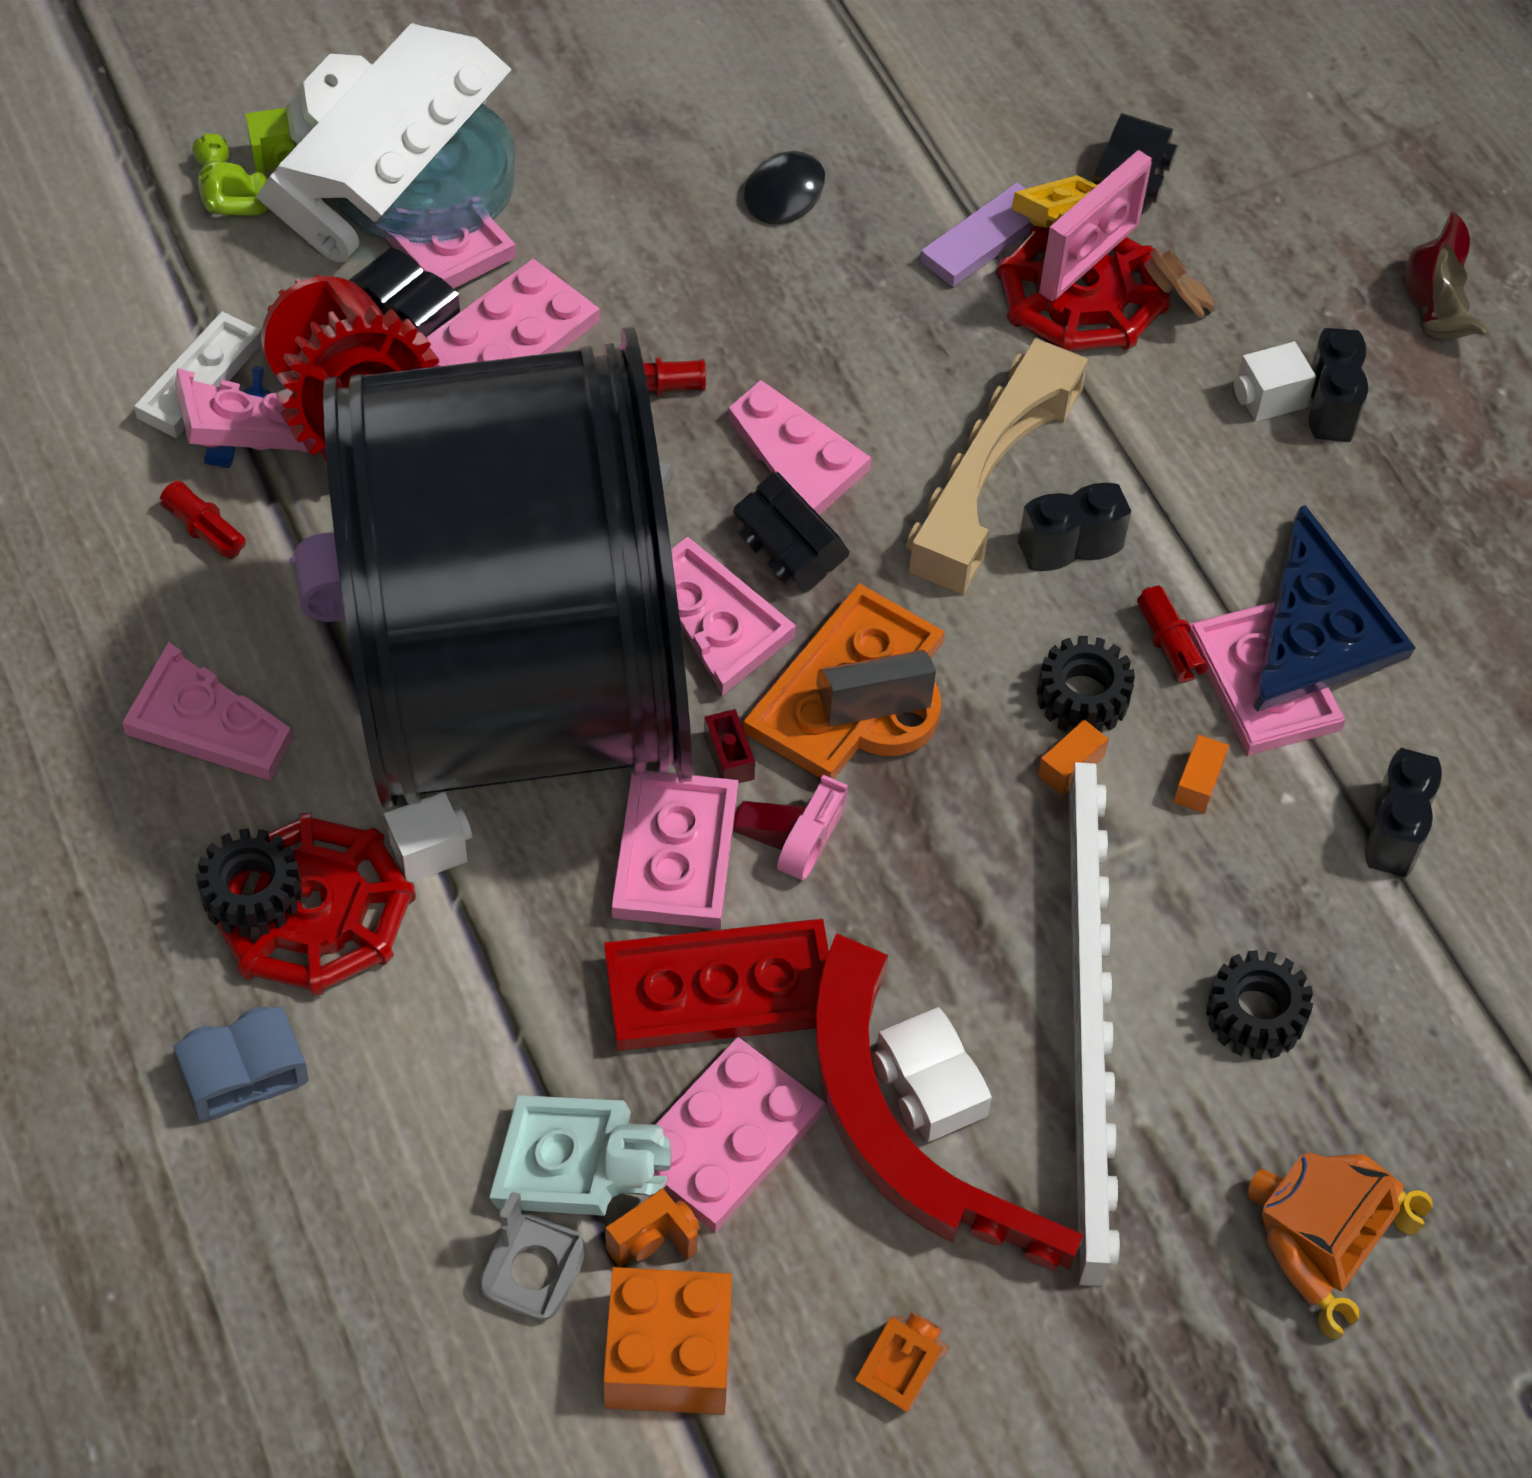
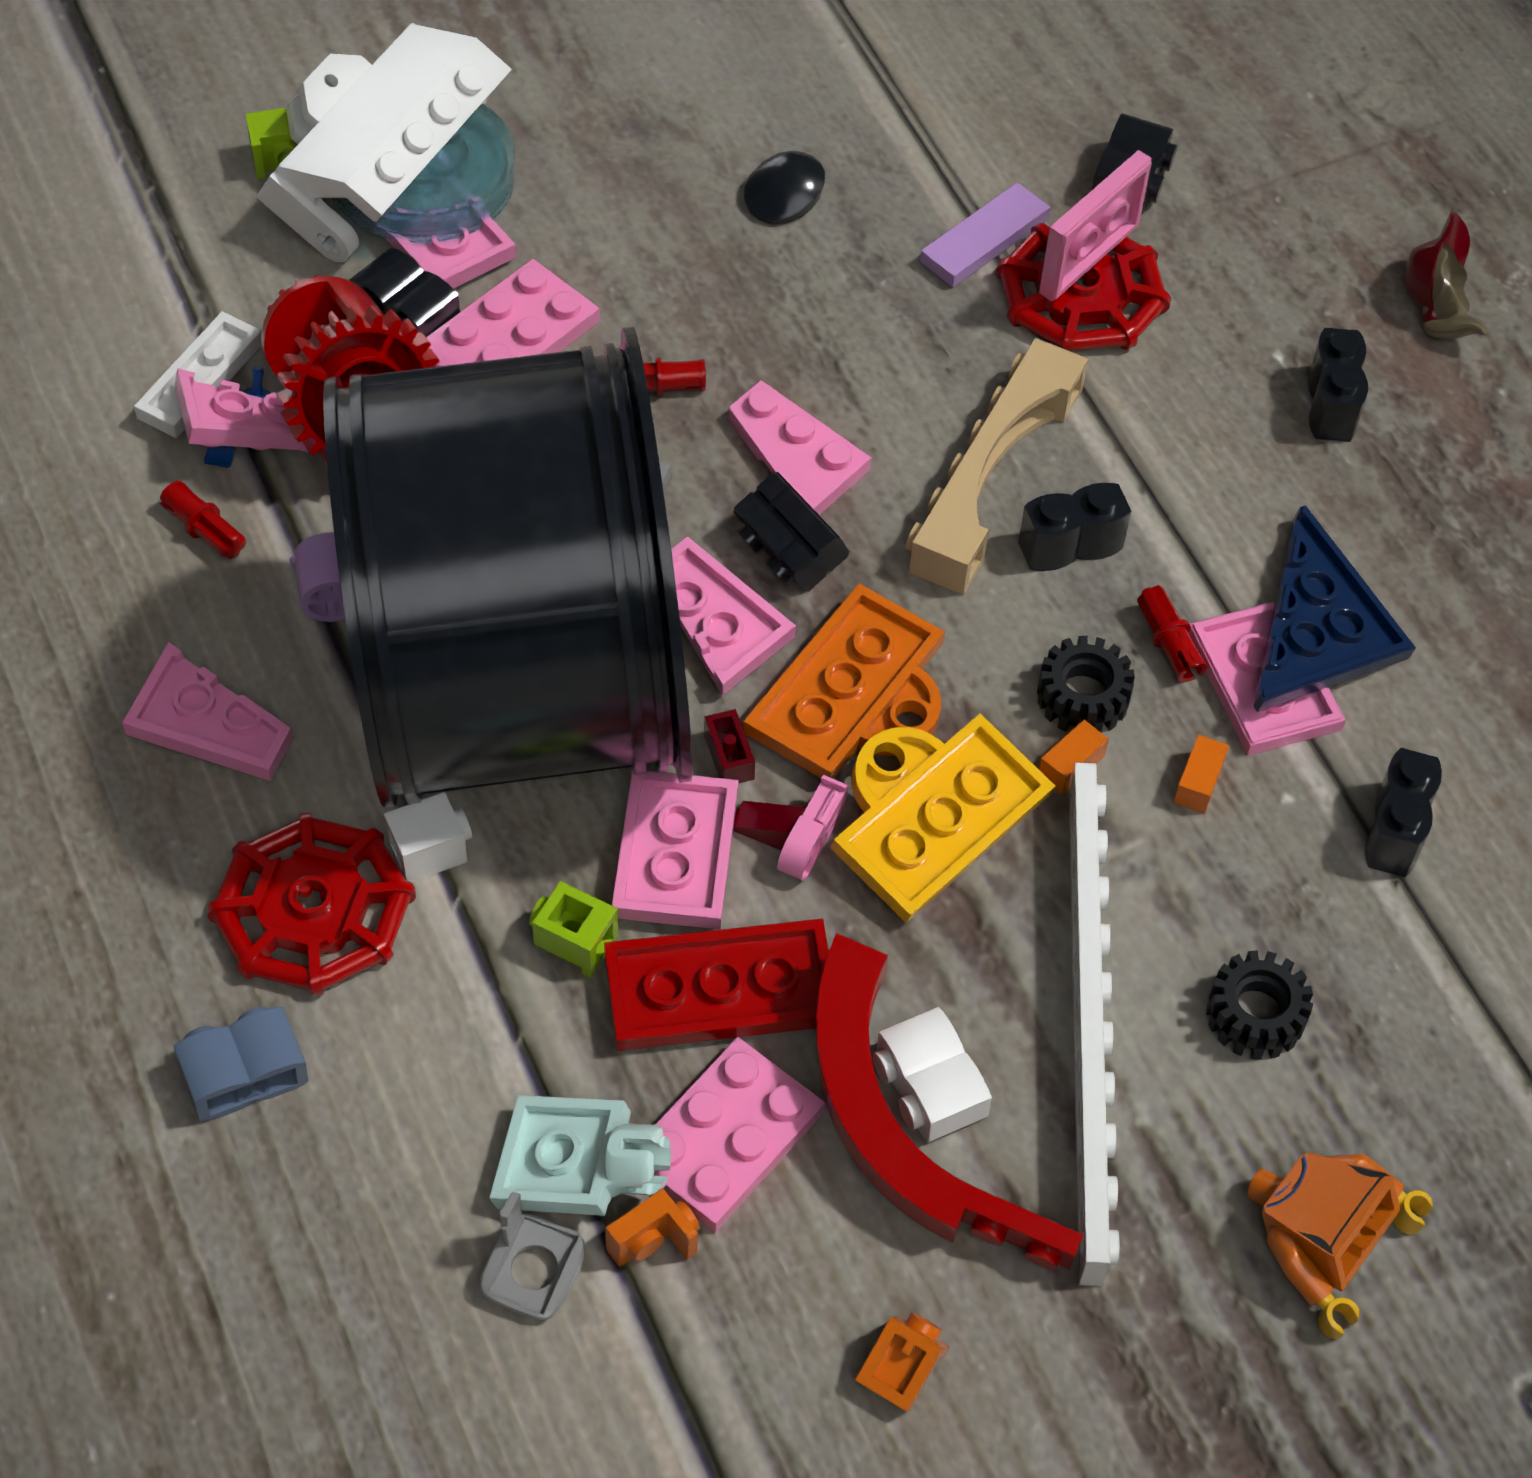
lime piece [192,133,269,216] -> none
black tyre [196,828,302,937] -> none
orange brick [604,1267,732,1415] -> none
dark grey brick [816,650,936,727] -> none
yellow plate [1012,175,1097,228] -> none
medium nougat plate [1144,248,1215,319] -> none
white brick [1234,341,1316,422] -> none
none -> lime brick [529,881,619,978]
none -> yellow plate [830,713,1055,924]

